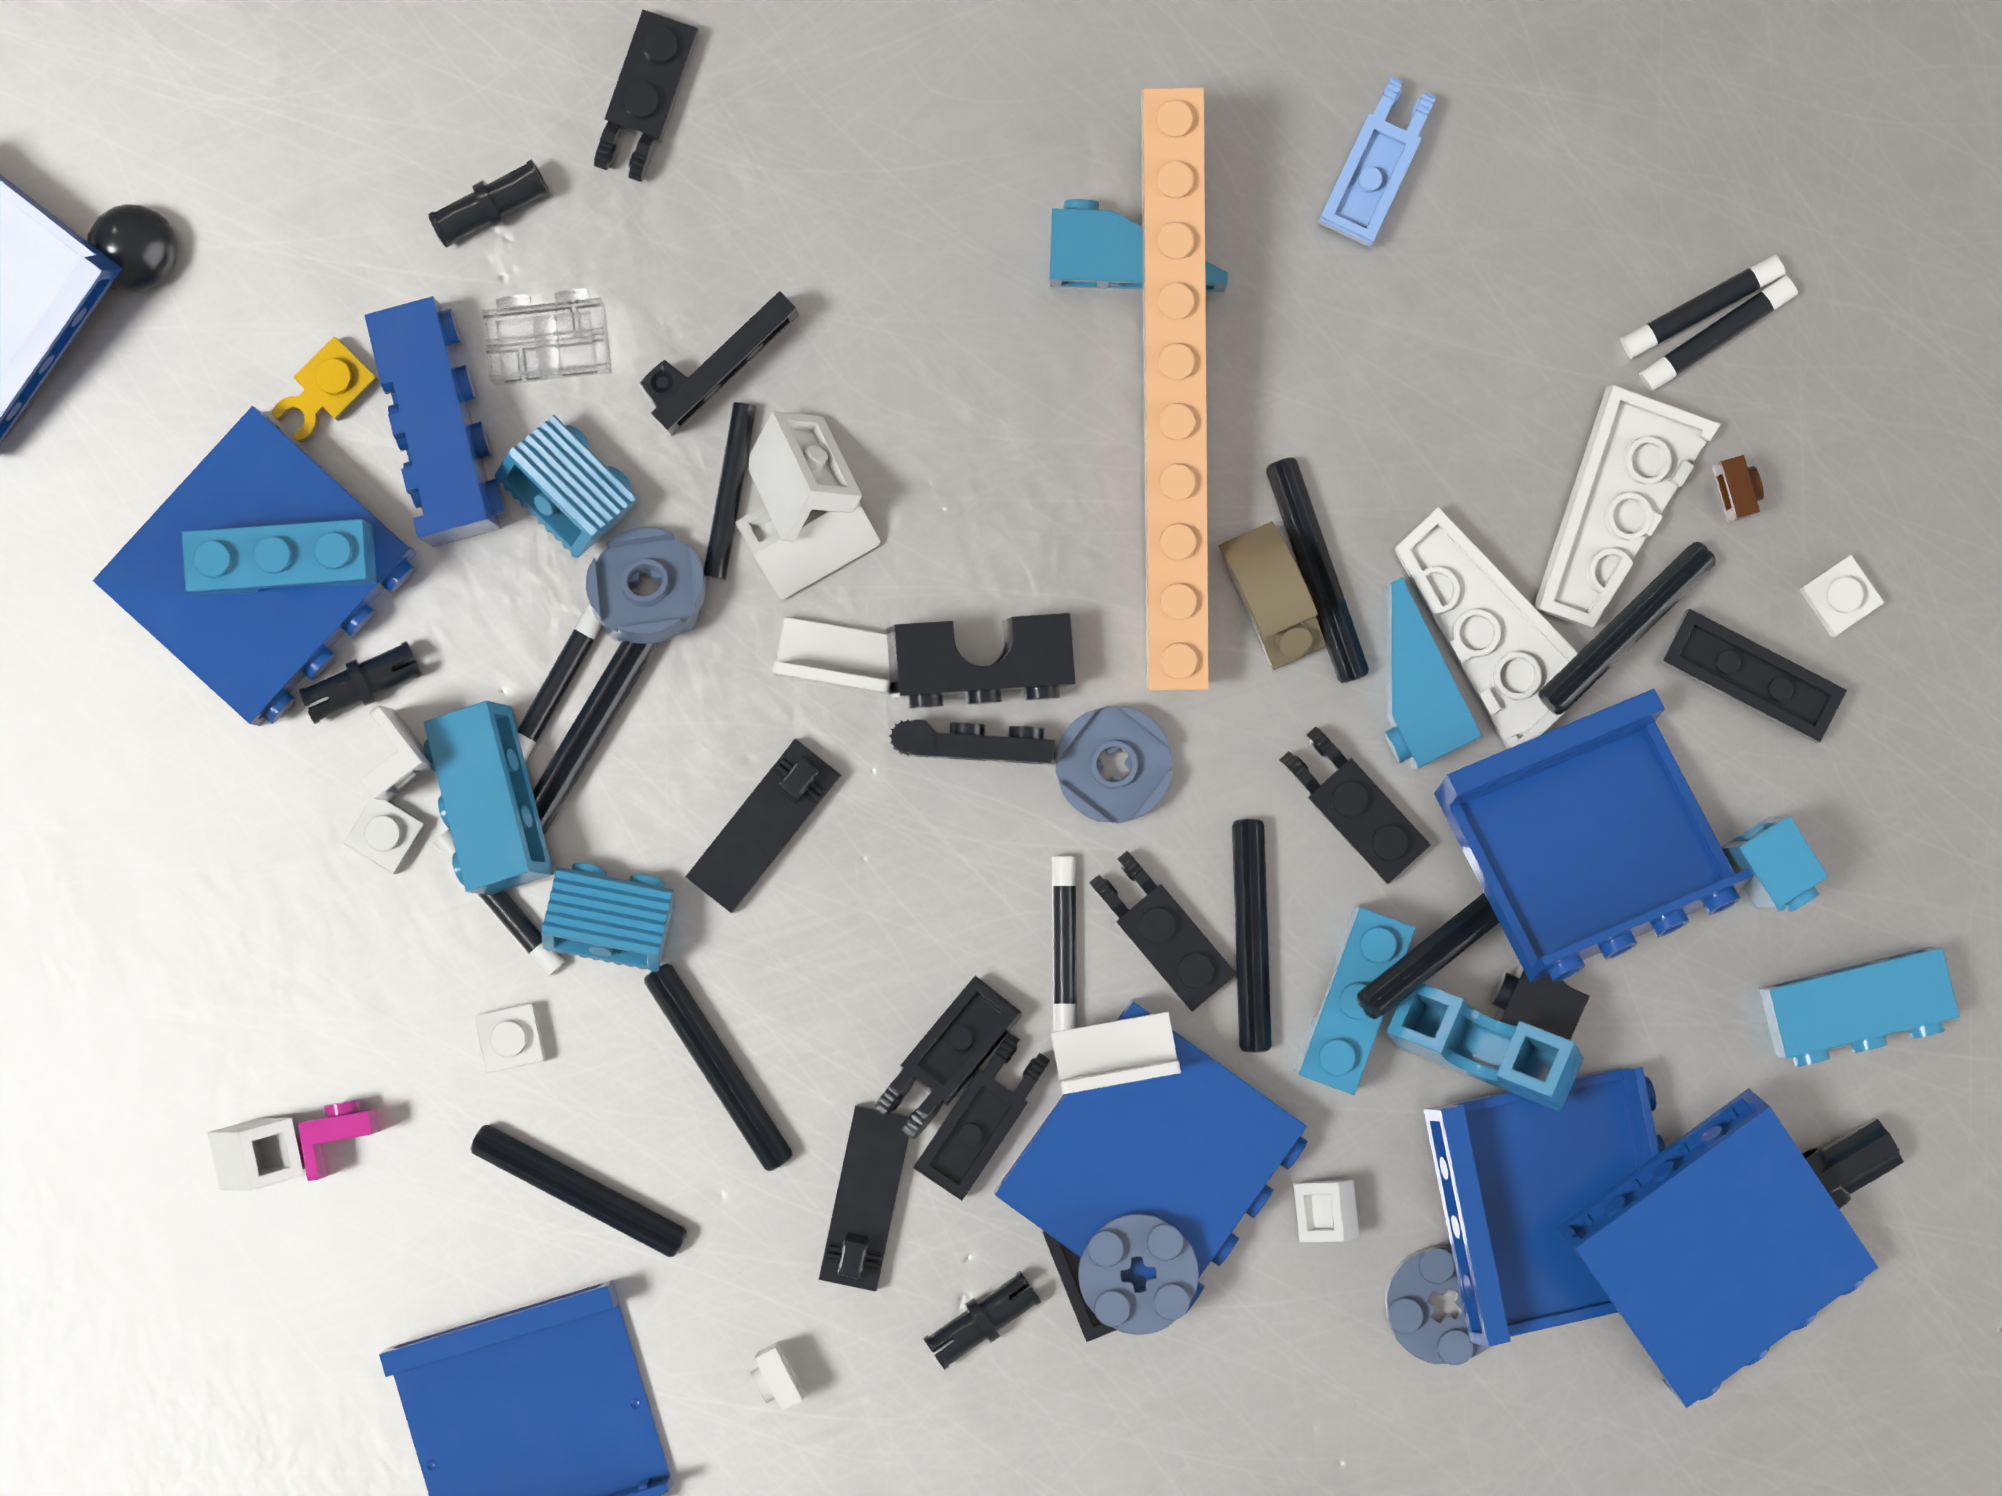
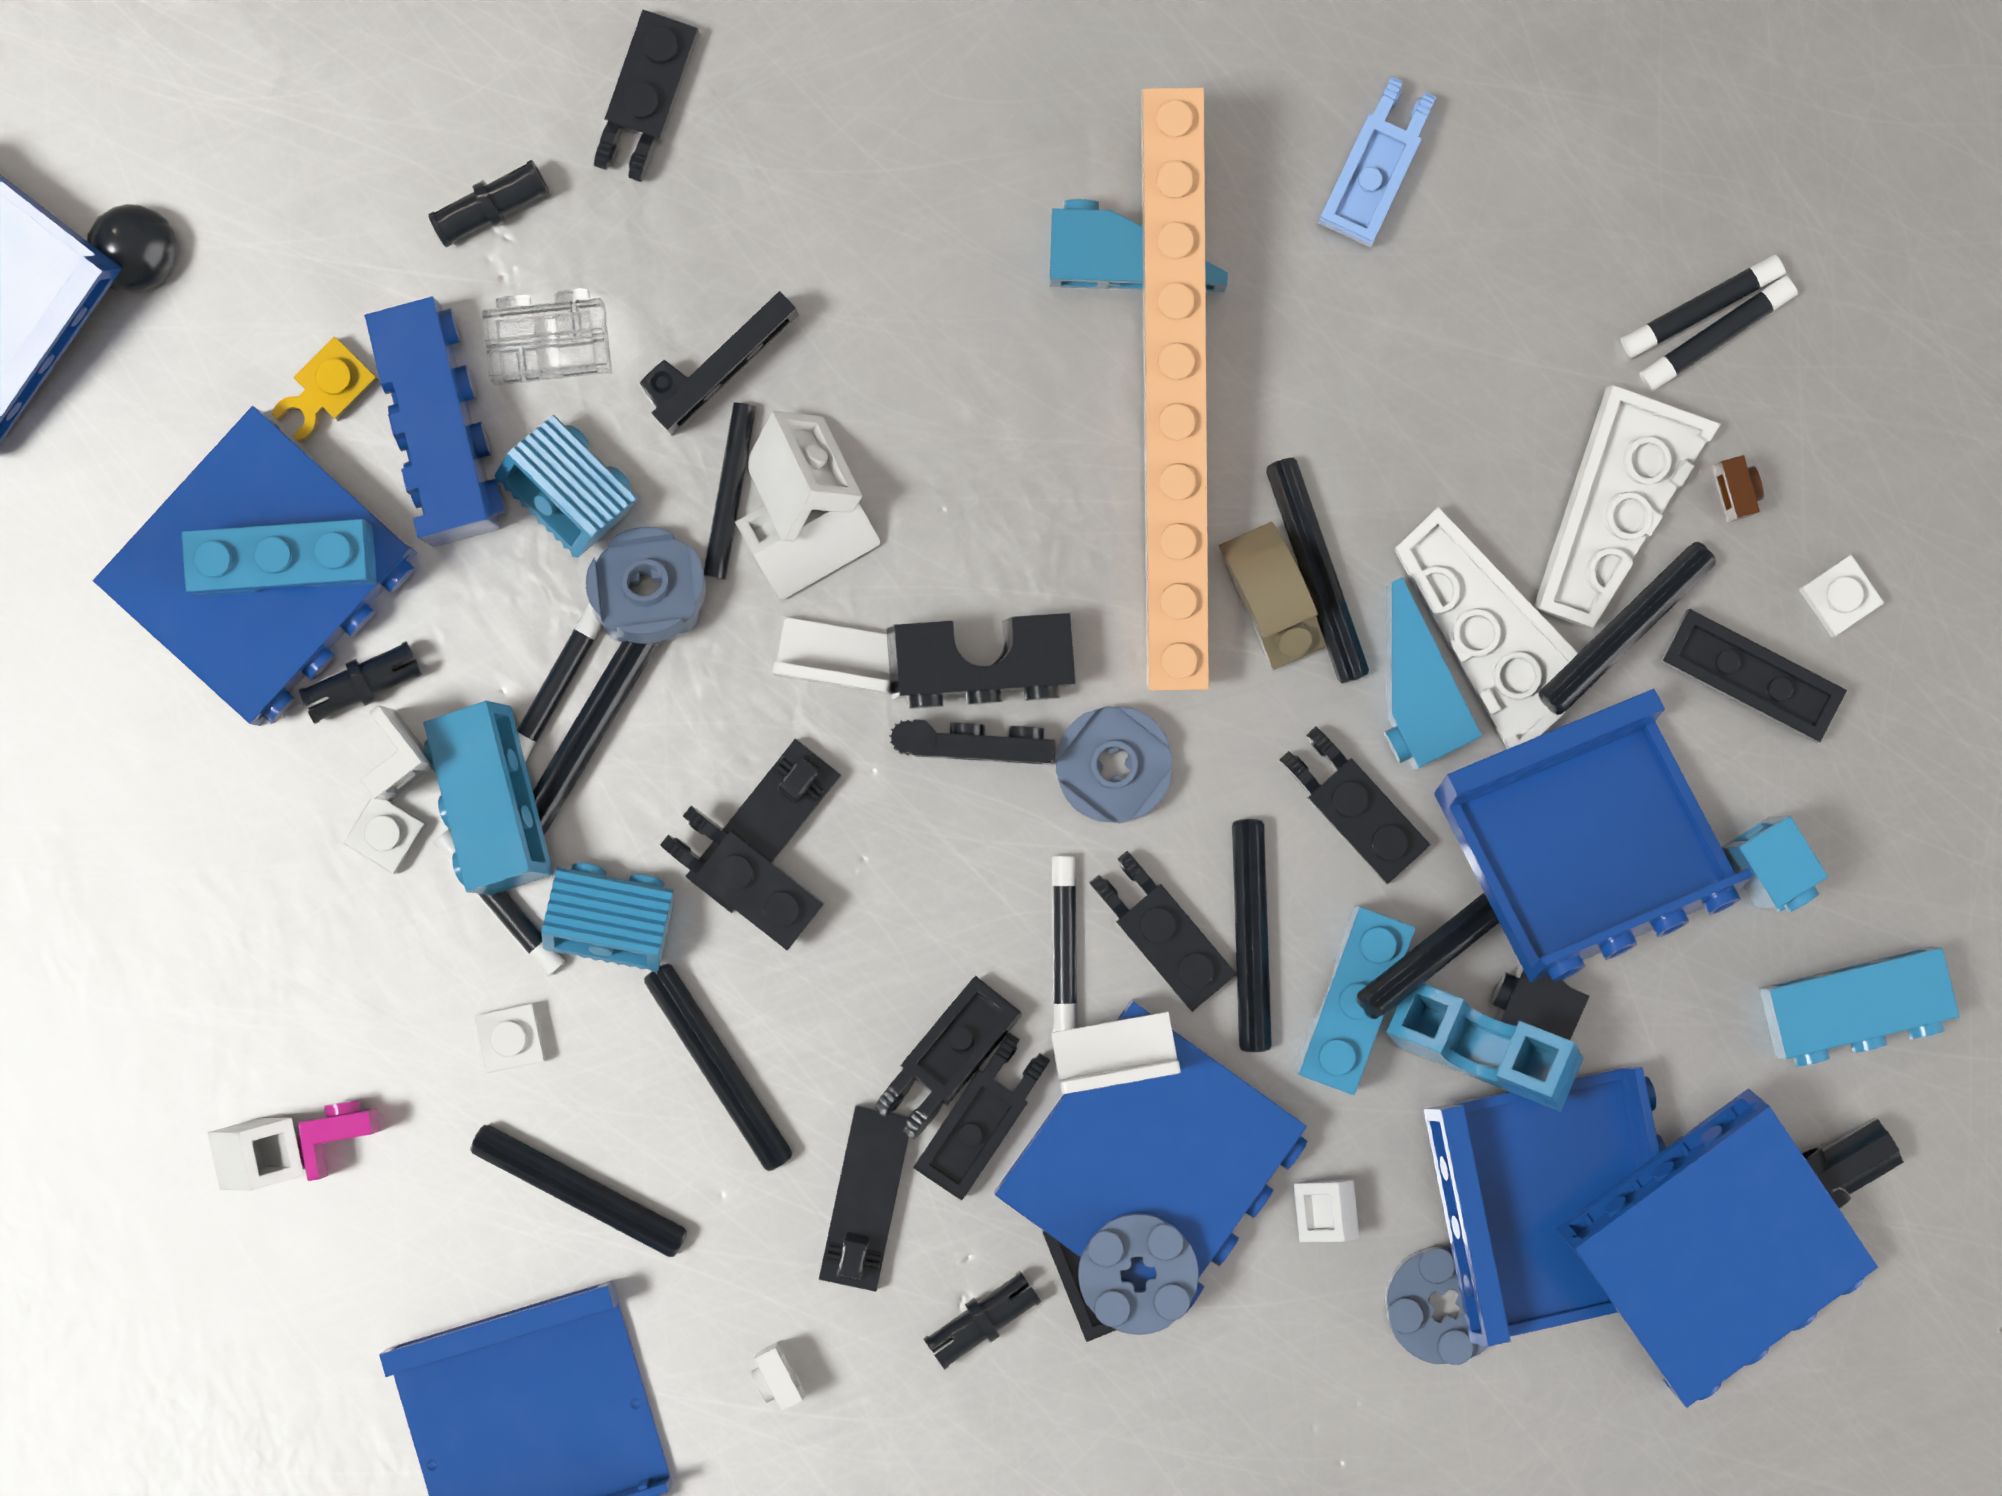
none -> black hinge [660,806,825,951]

